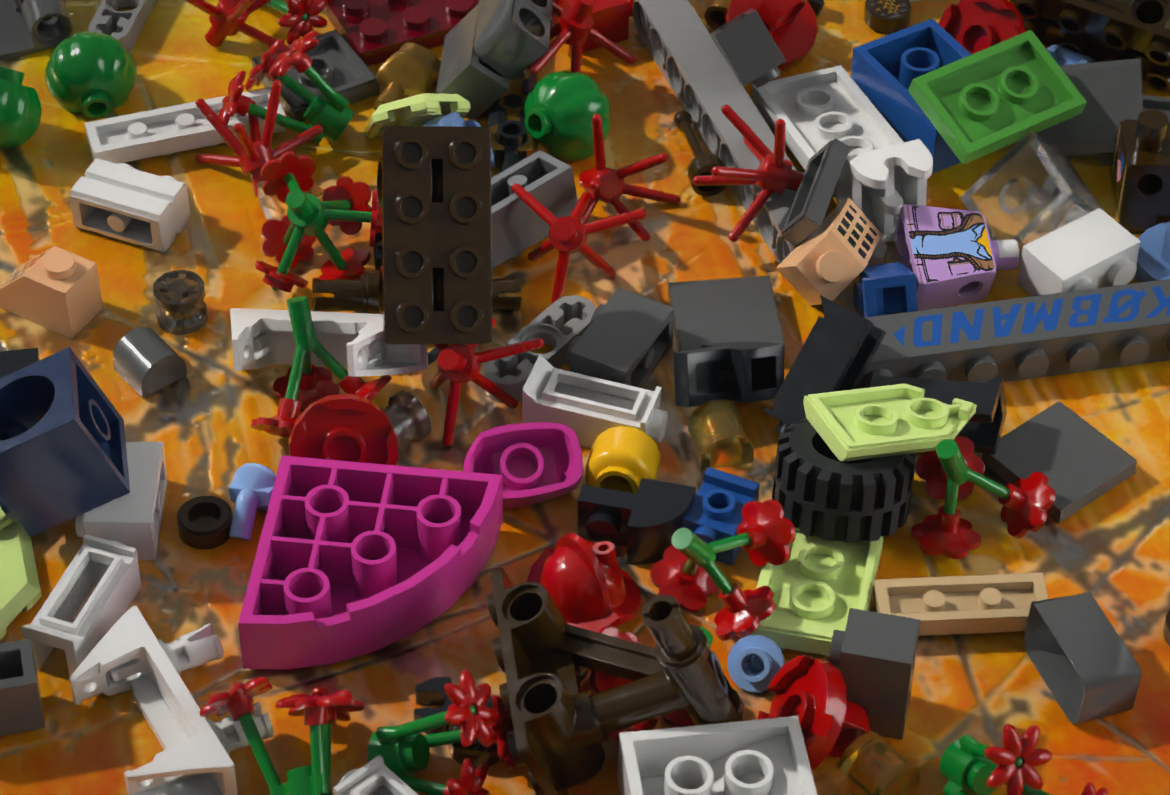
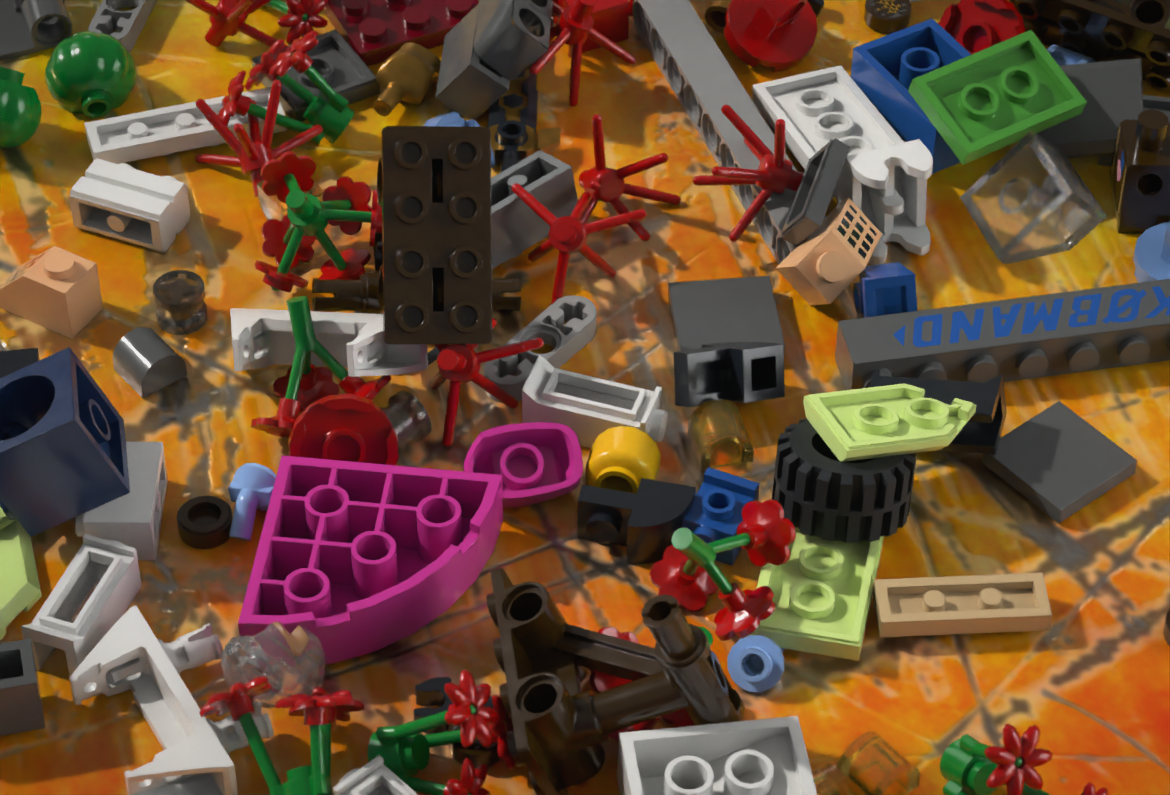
yellowish green tile [364,93,471,138] -> none
green plant [524,71,611,162] -> none
red helmet [526,533,642,632] -> none
dark grey brick [565,288,674,388] -> none
dark brown hinge [673,110,727,196] -> none
dark grey brick [710,8,786,88] -> none
red tile [757,655,872,771] -> none
black window [763,295,886,434] -> none
dark grey brick [829,608,920,740] -> none
torso [893,204,1019,311] -> none
red plant [911,436,1056,559] -> none
white brick [1017,208,1141,296] -> none
dark grey piece [1024,592,1141,724] -> none
none -> clear hair [221,622,328,708]

